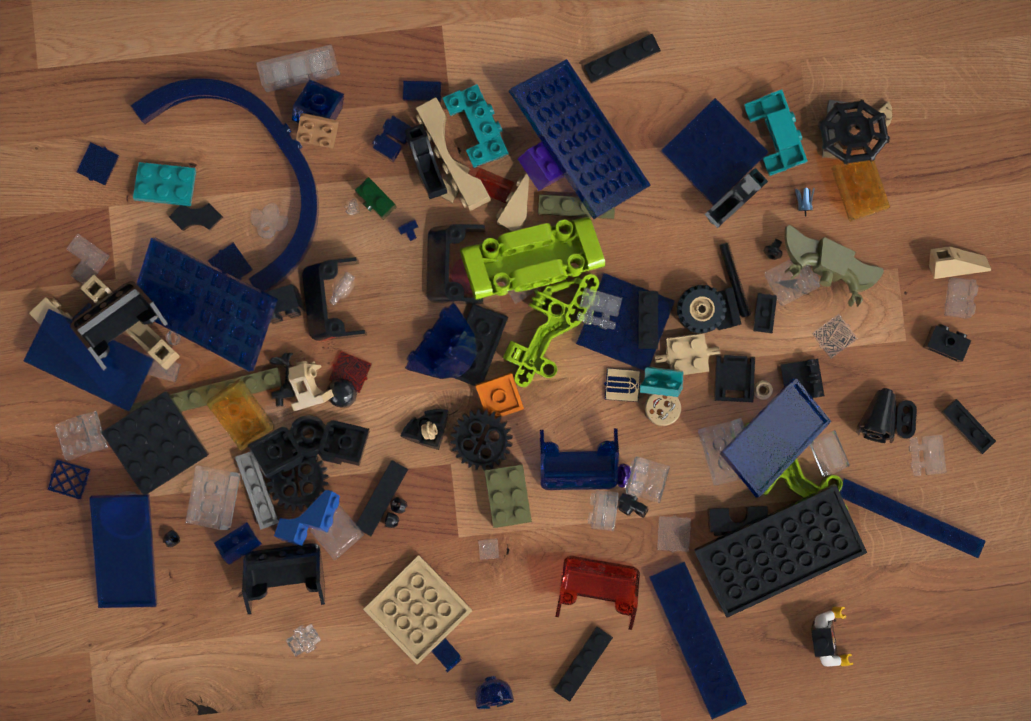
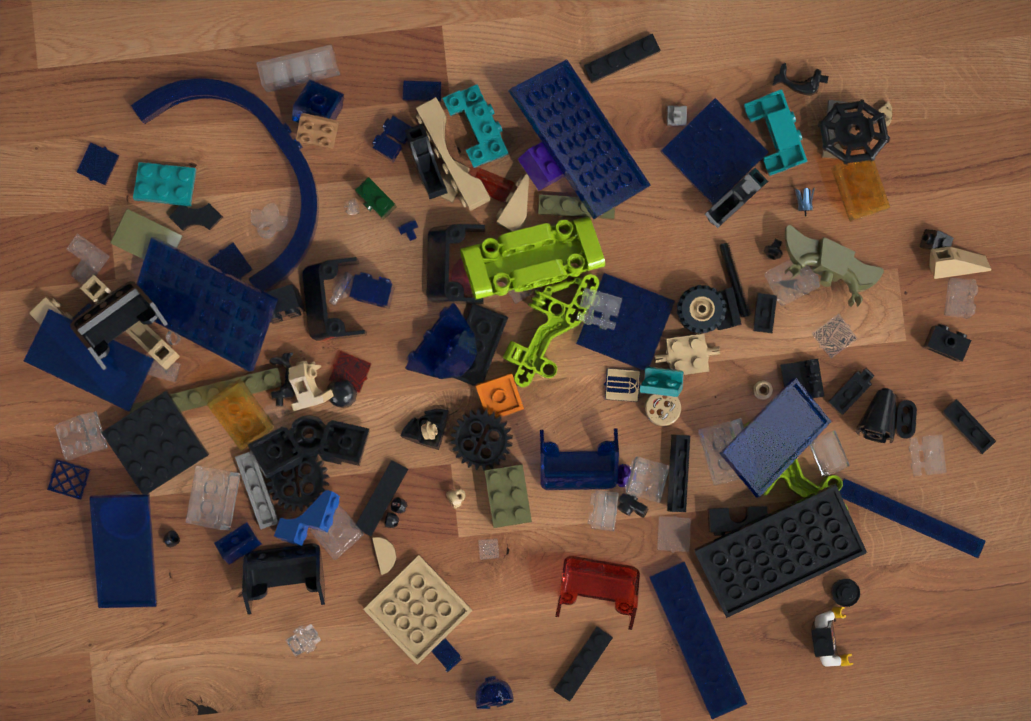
black plate [638,291,658,349] -> none
black container [714,355,755,403] -> none
none -> olive slope [110,209,183,270]
none -> clear blue brick [349,272,395,309]
none -> tan tile [372,537,396,575]
none -> tan tile [446,489,466,509]
none -> light grey tile [667,106,687,126]
none -> black plate [667,434,690,512]
none -> black animal [773,62,829,96]
none -> black hinge [828,368,875,415]
none -> black plate [831,578,860,607]
none -> black bracket [920,229,954,249]

